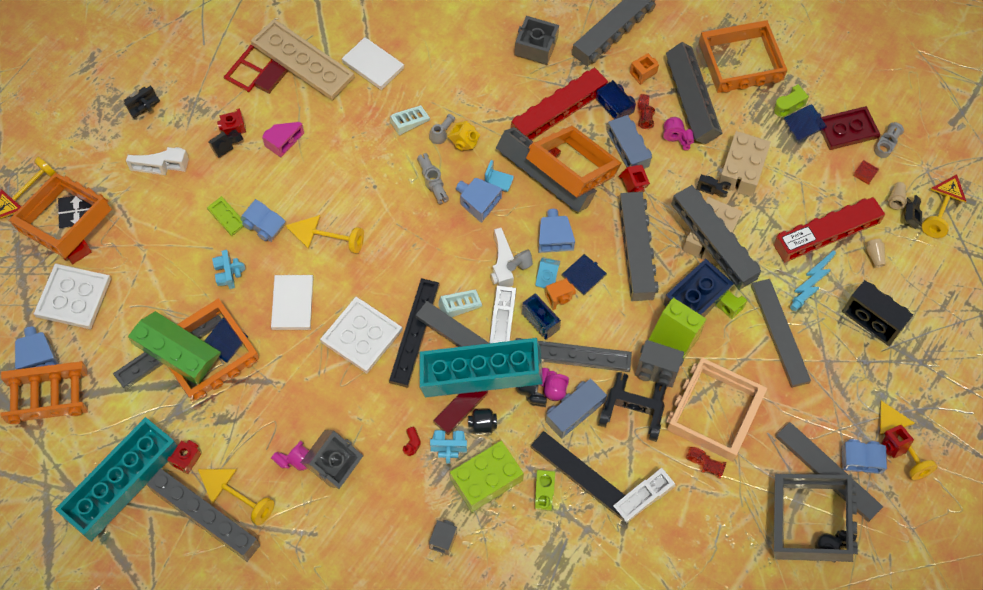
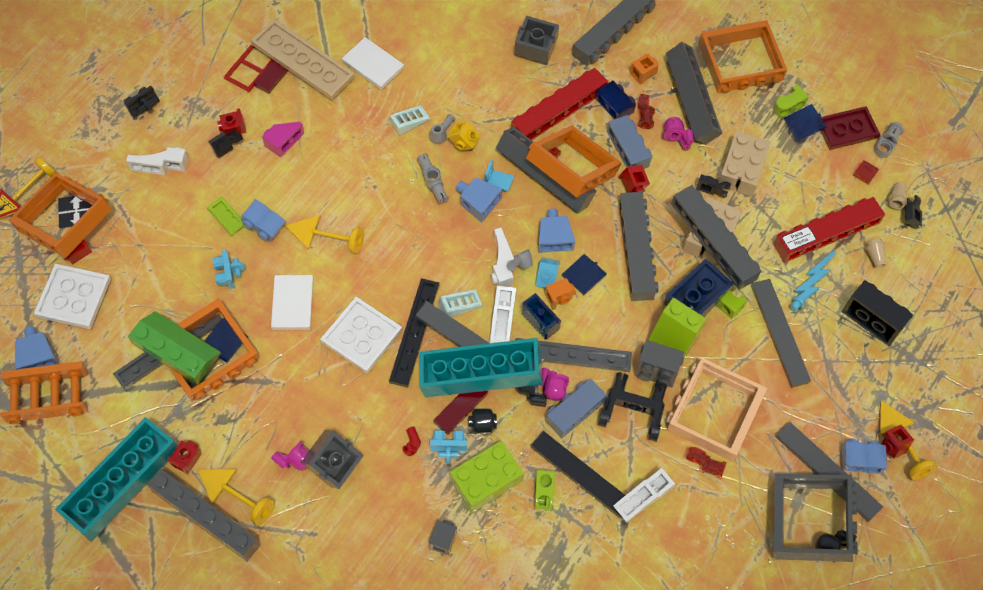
yellow piece [922,174,967,238] -> none

